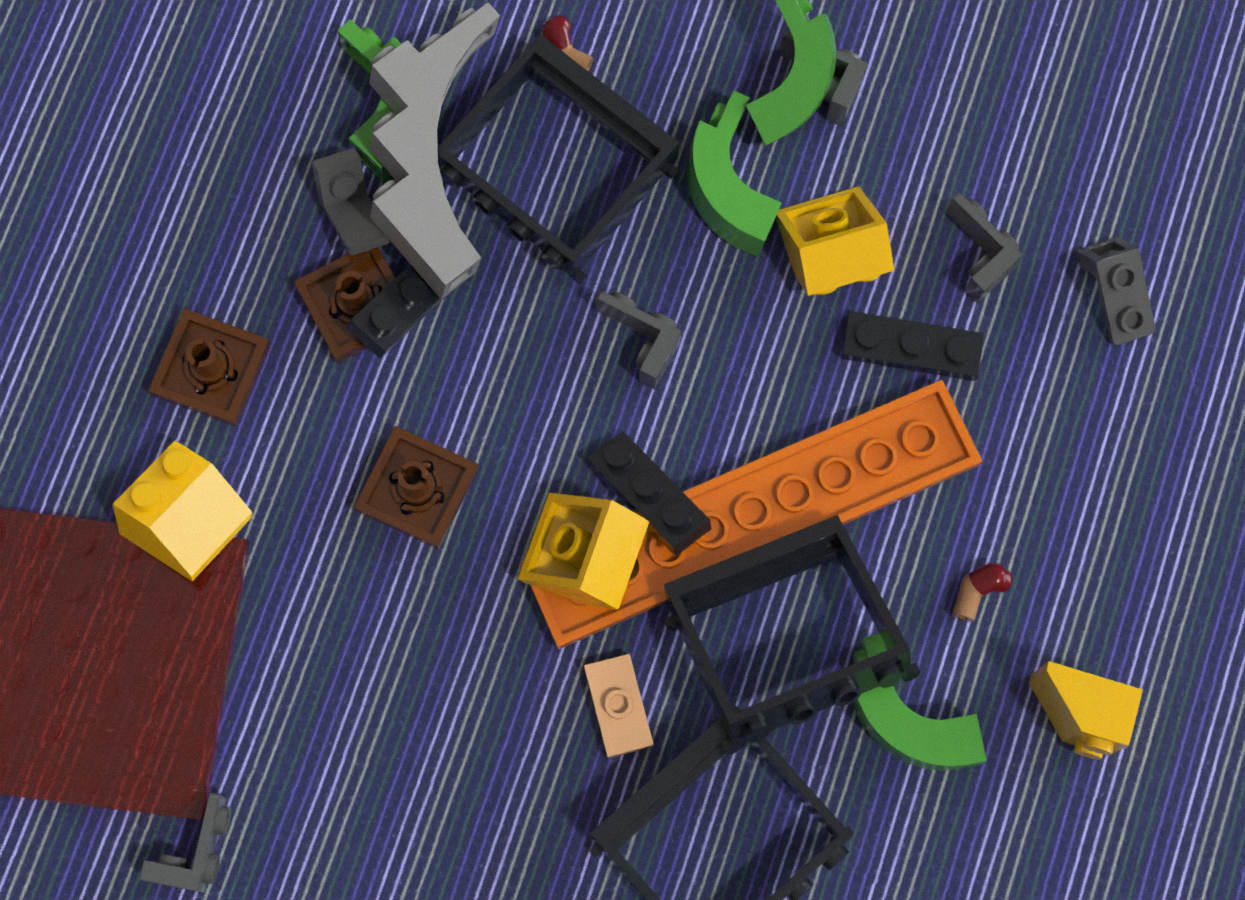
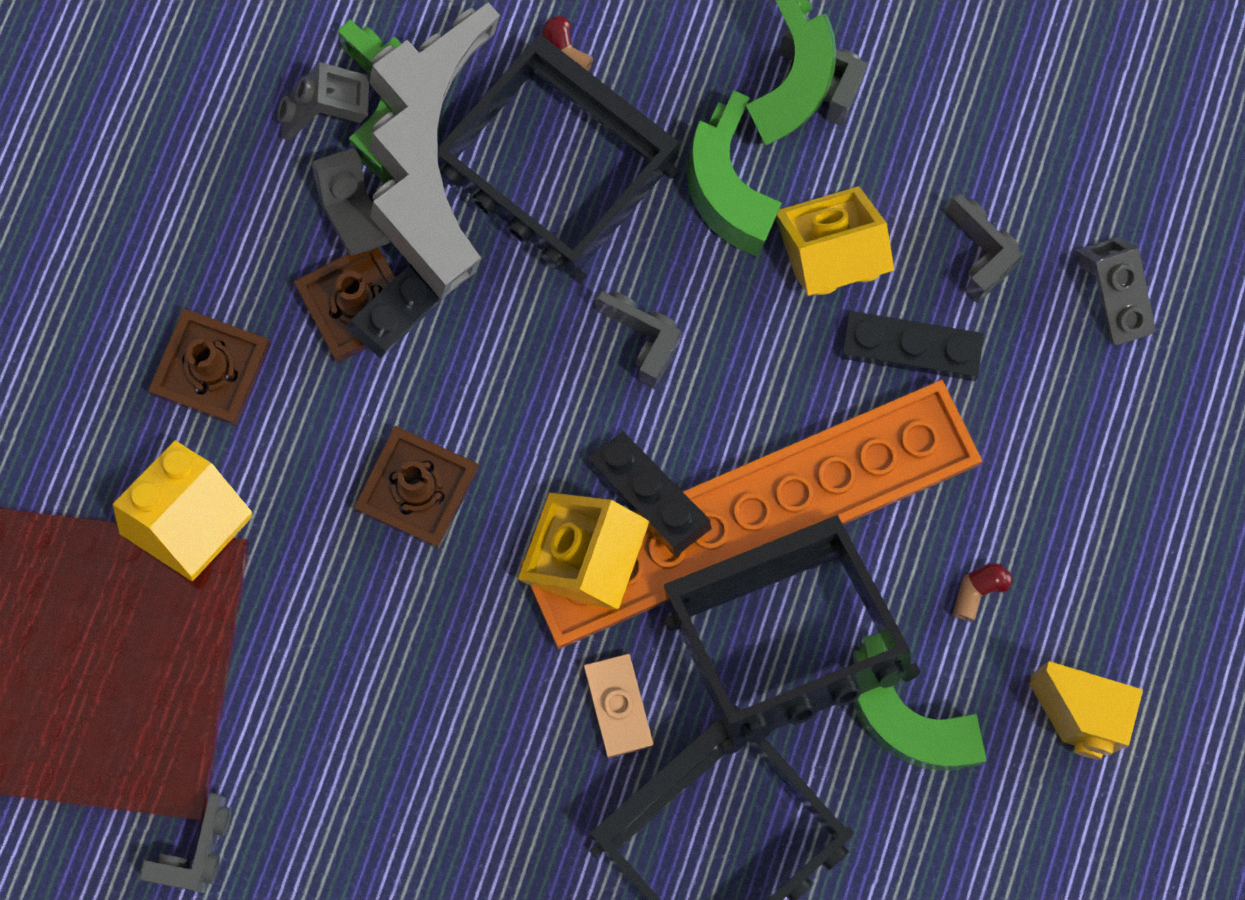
none -> dark grey bracket [277,62,369,141]

